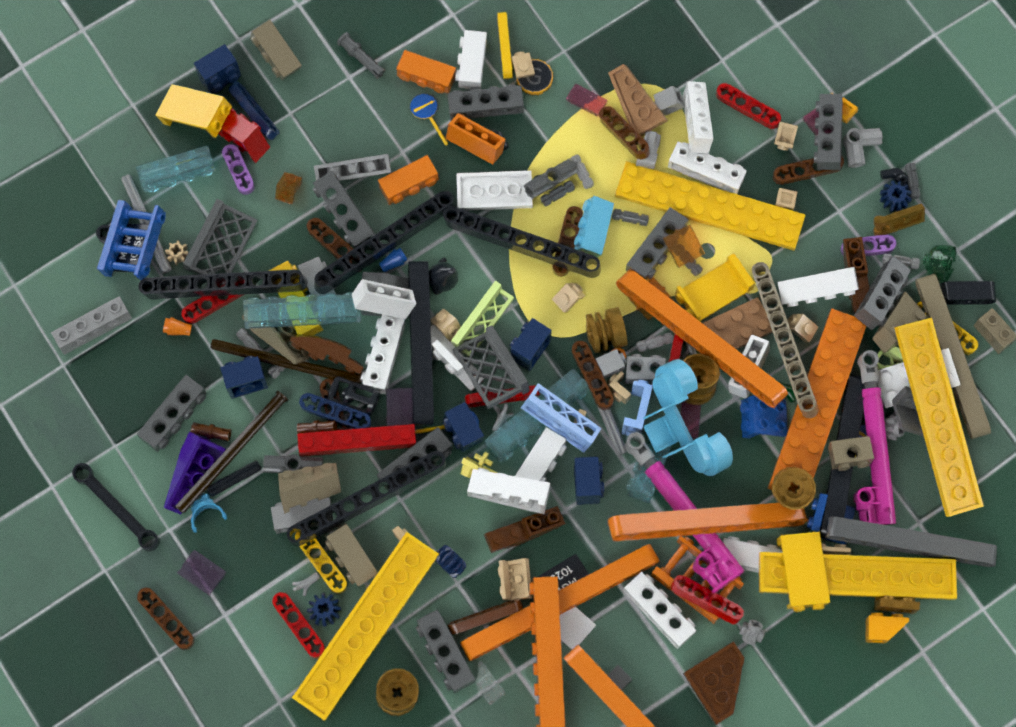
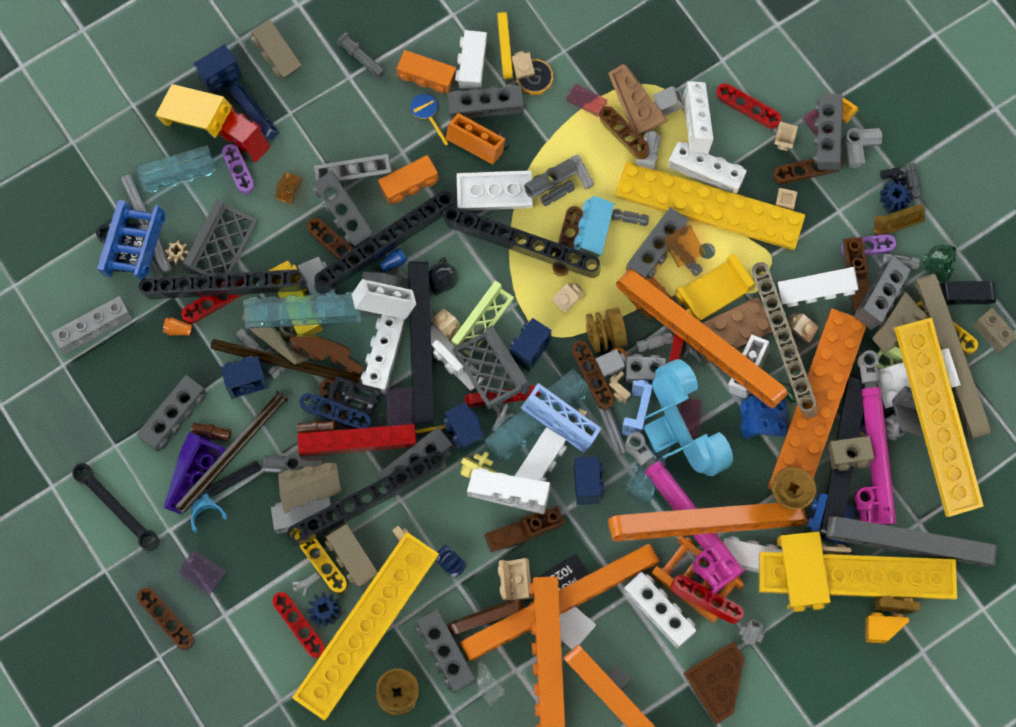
pearl gold wheel [683,354,720,405] -> none

